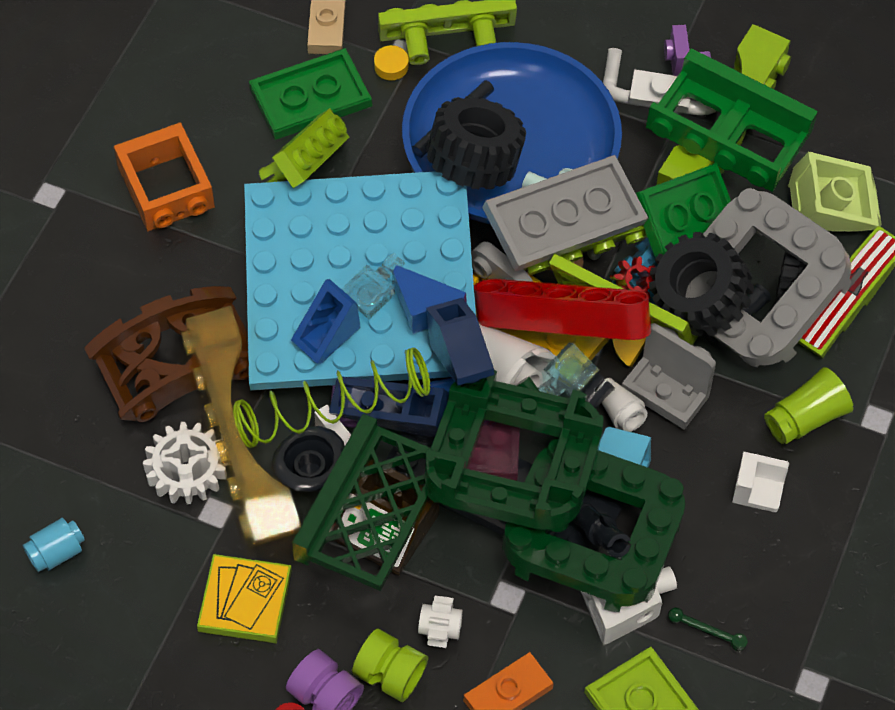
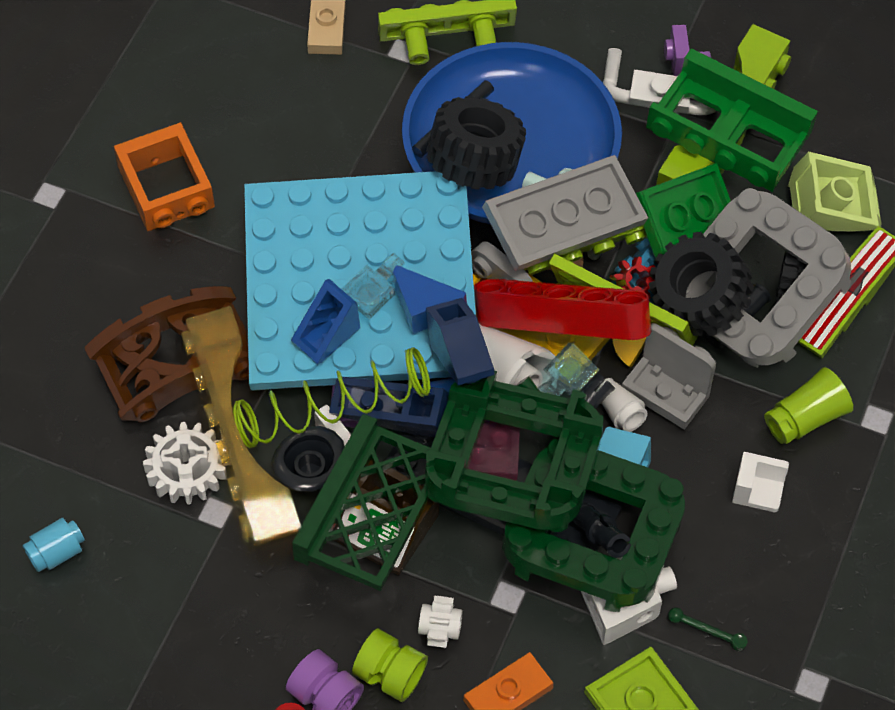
yellow tile [197,554,292,643] -> none
green tile [249,48,372,140] -> none
lime plate [259,108,350,188] -> none
yellow tile [374,45,409,80] -> none

